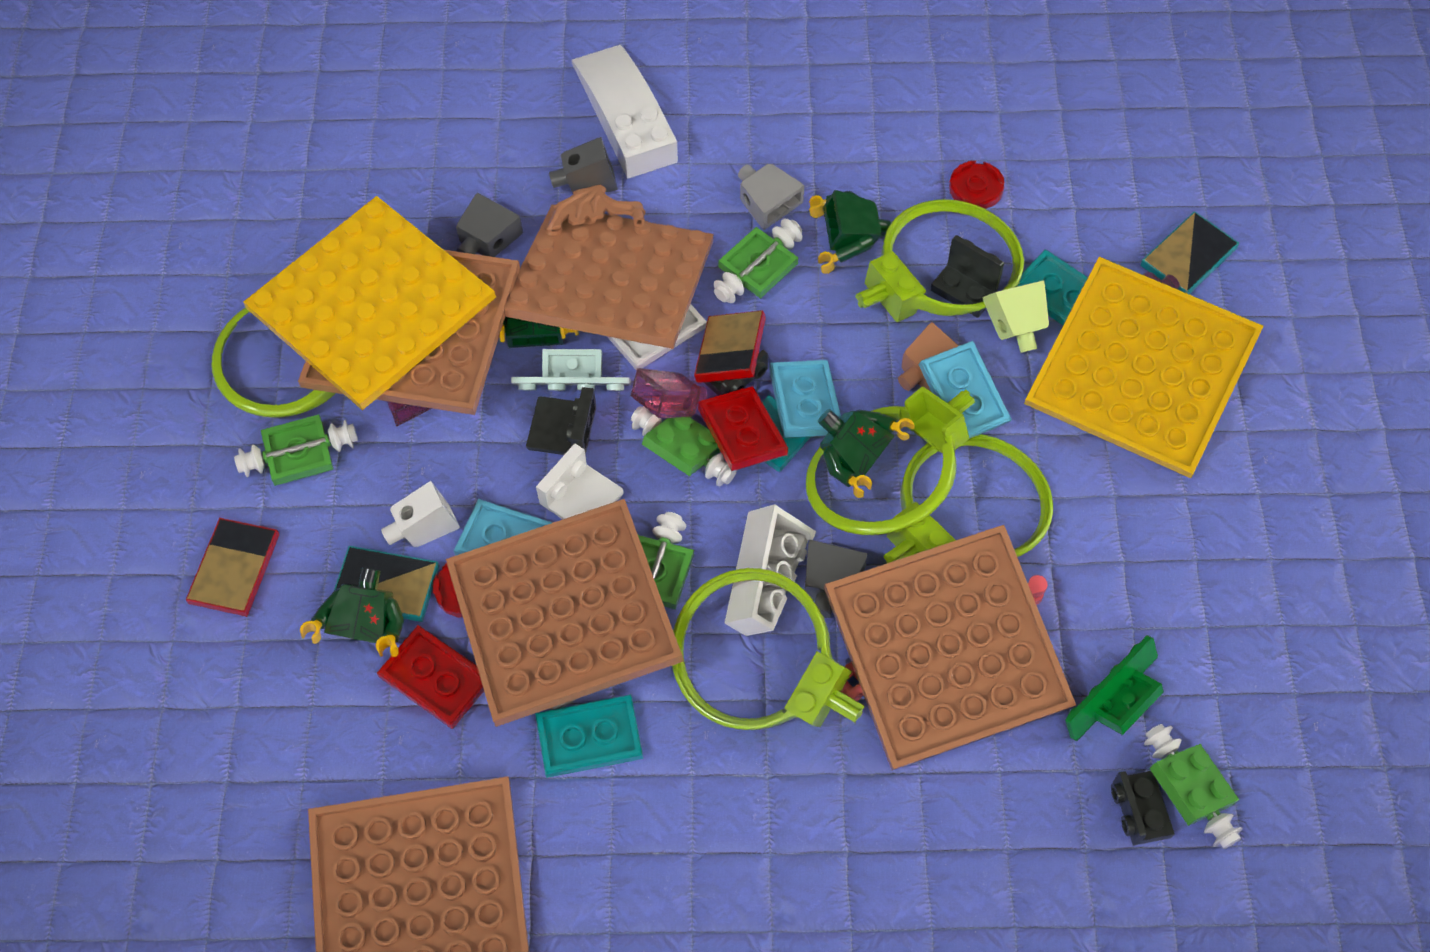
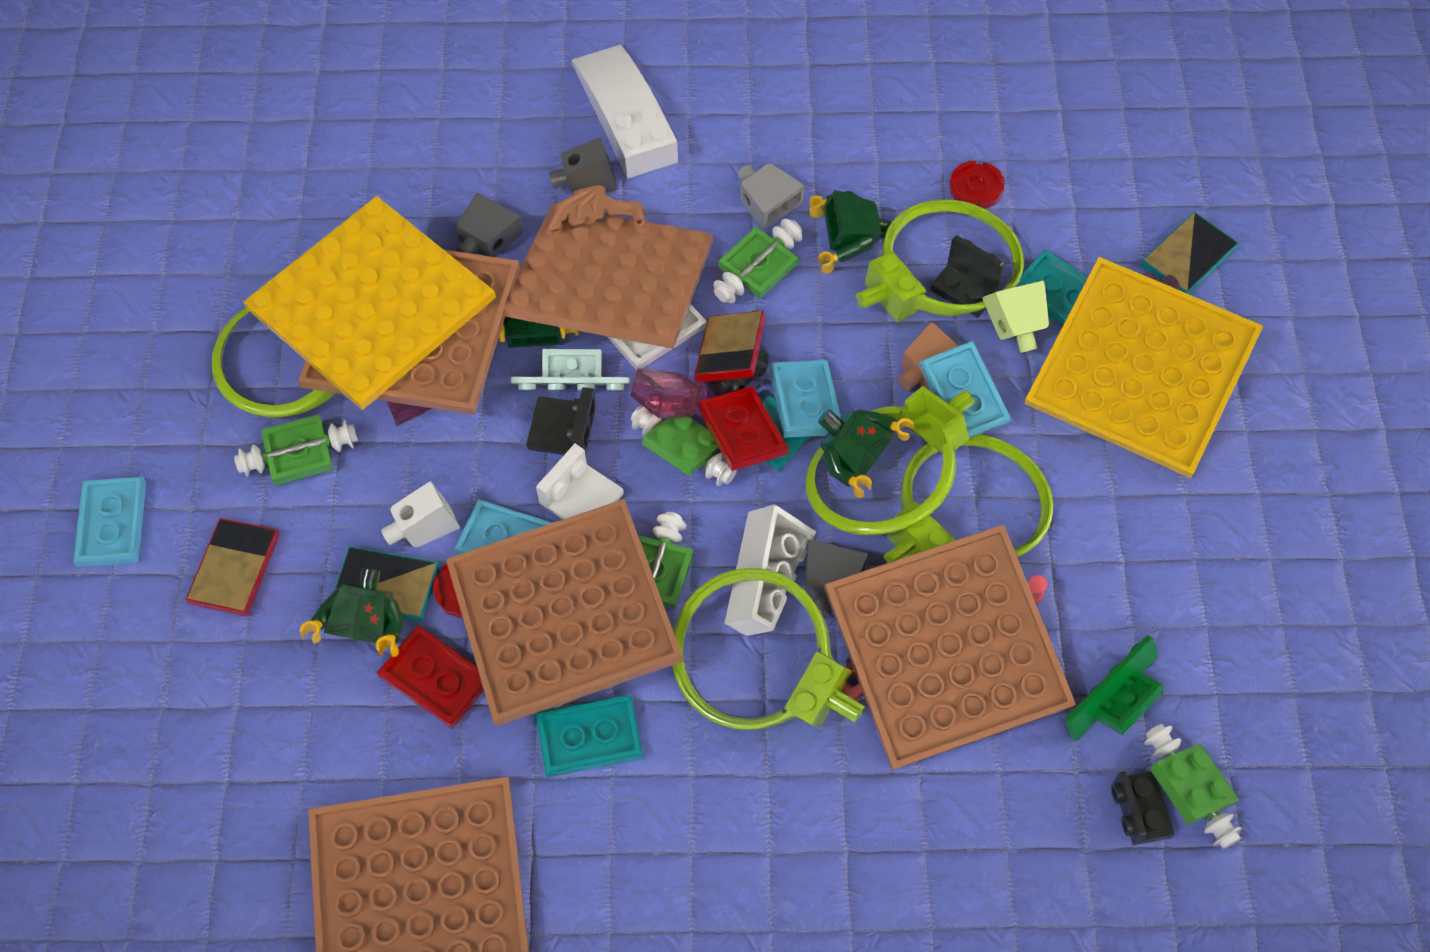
none -> medium azure tile [73,477,146,567]

